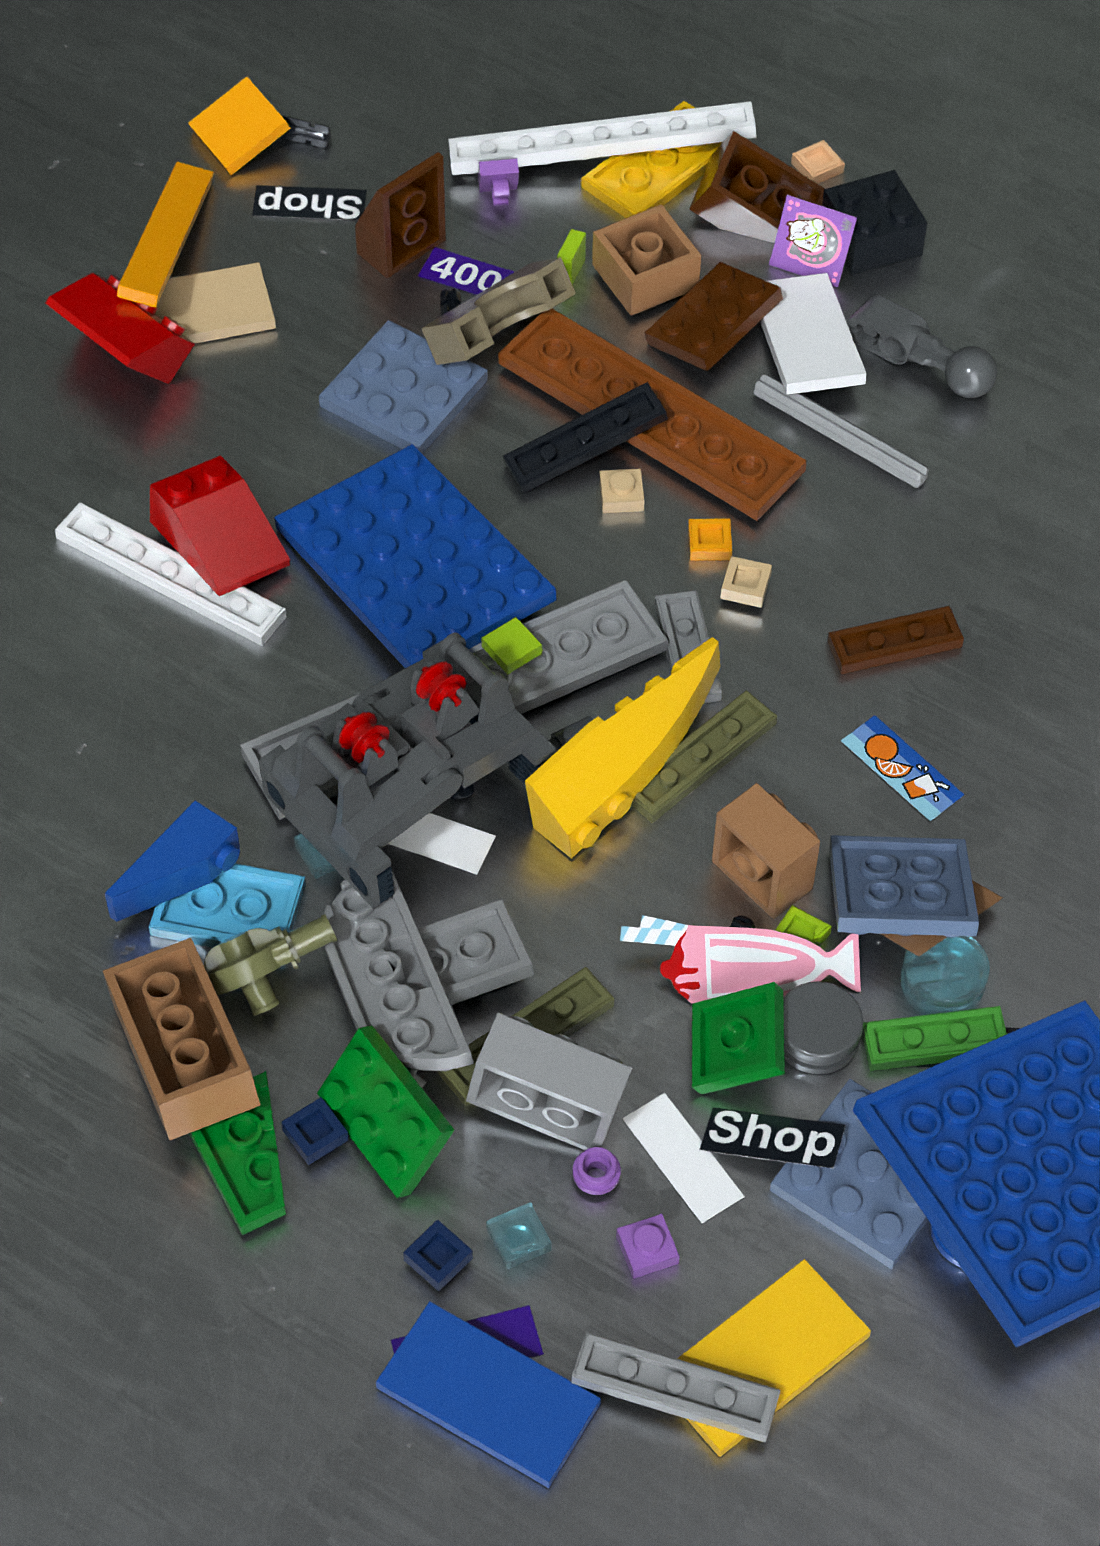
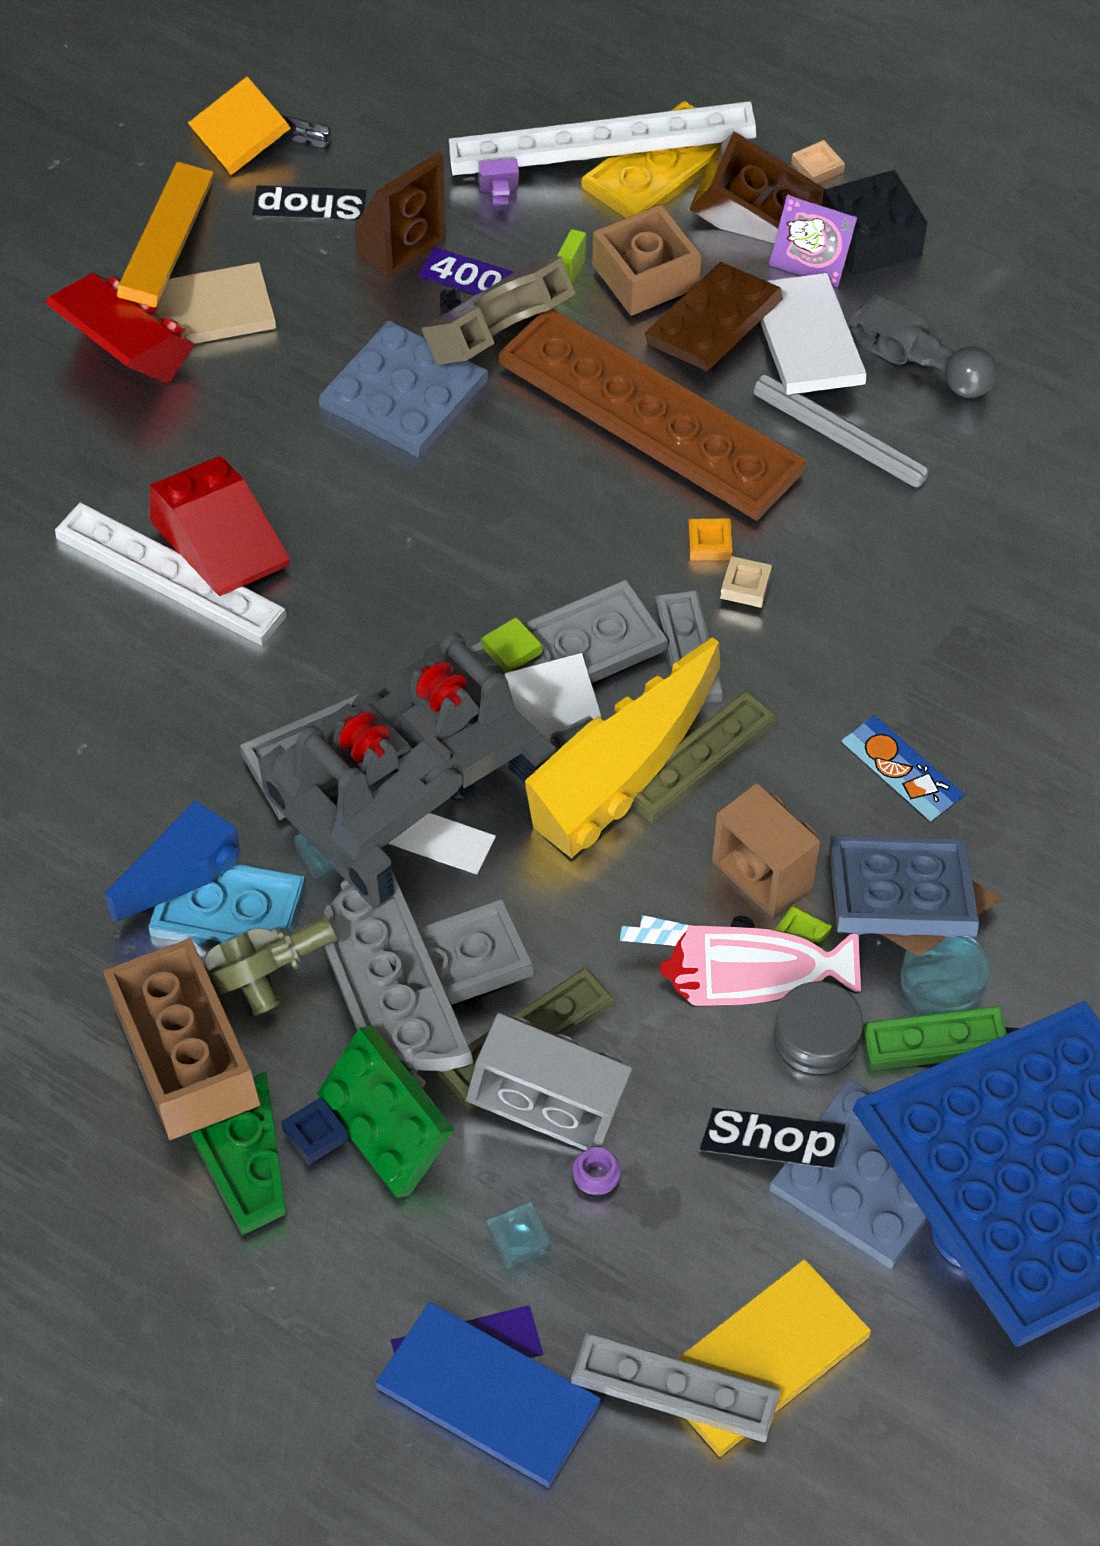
blue plate [274,444,557,668] -> none
dark blue plate [403,1219,473,1291] -> none
black tile [503,382,668,493] -> none
tan plate [599,469,644,513] -> none
medium lavender plate [616,1214,680,1279] -> none
white sticker [622,1093,745,1224] -> none
green plate [692,982,785,1095] -> none
reddish brown tile [827,605,964,675] -> none
none -> white sticker [505,653,602,740]

